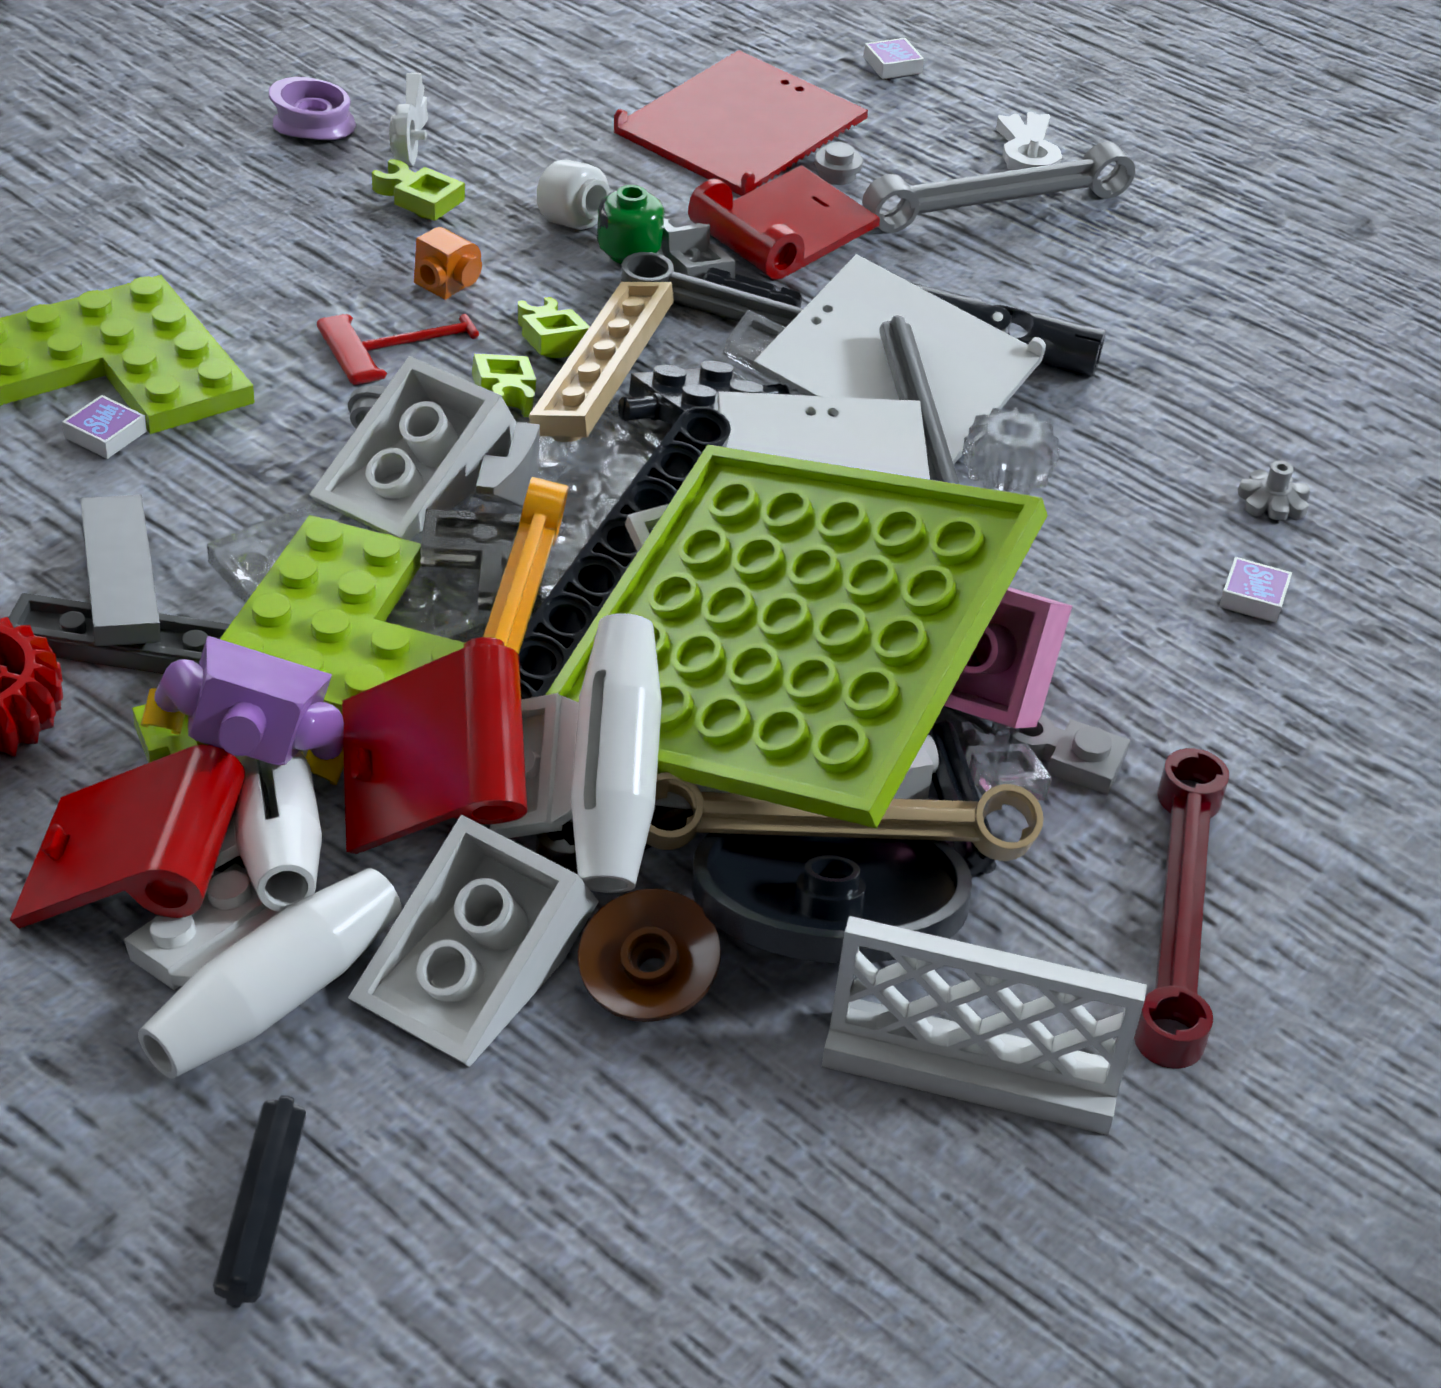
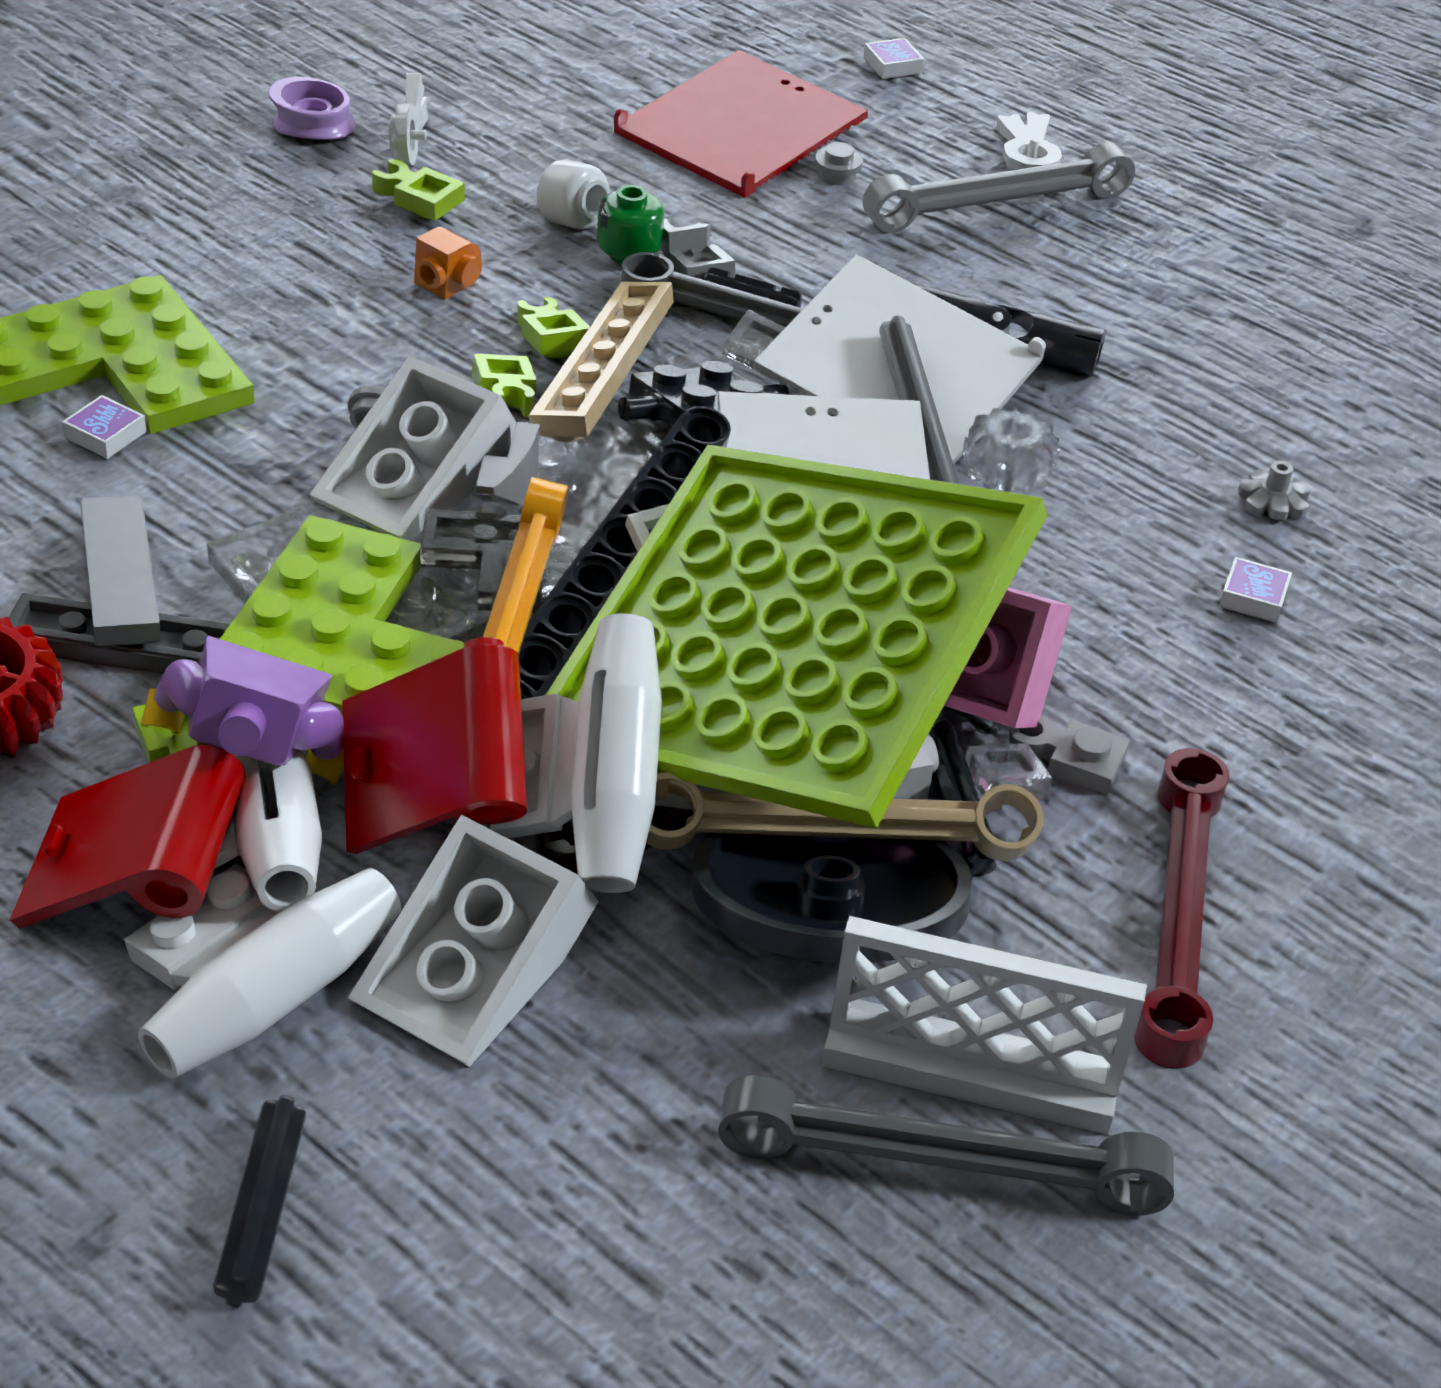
red piece [317,314,479,385] -> none
reddish brown dish [578,889,721,1022] -> none
red door [688,165,880,279] -> none
none -> dark grey piece [718,1075,1174,1216]

